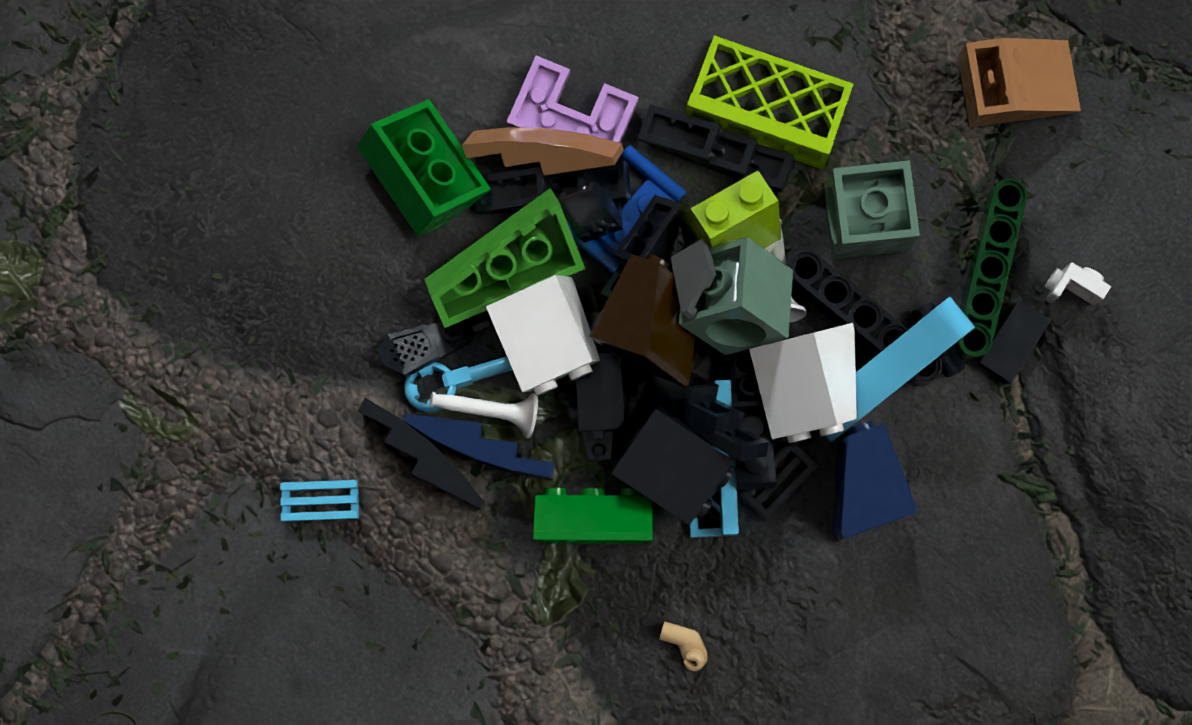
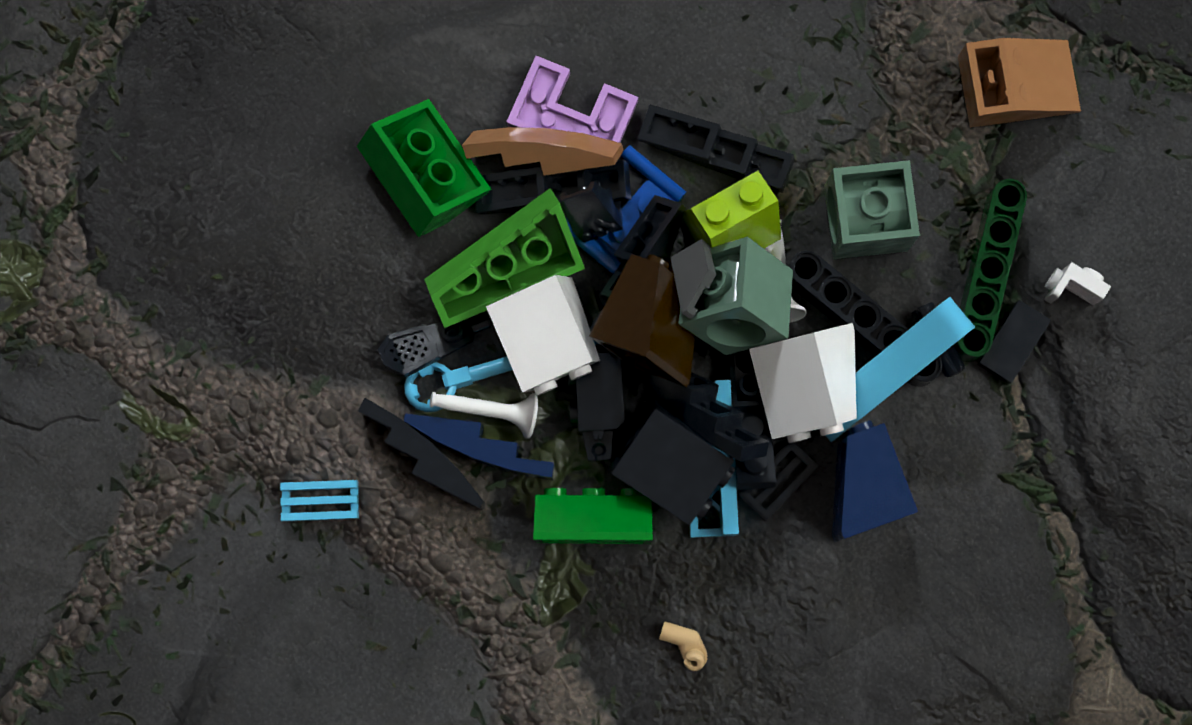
lime fence [685,35,853,170] -> none

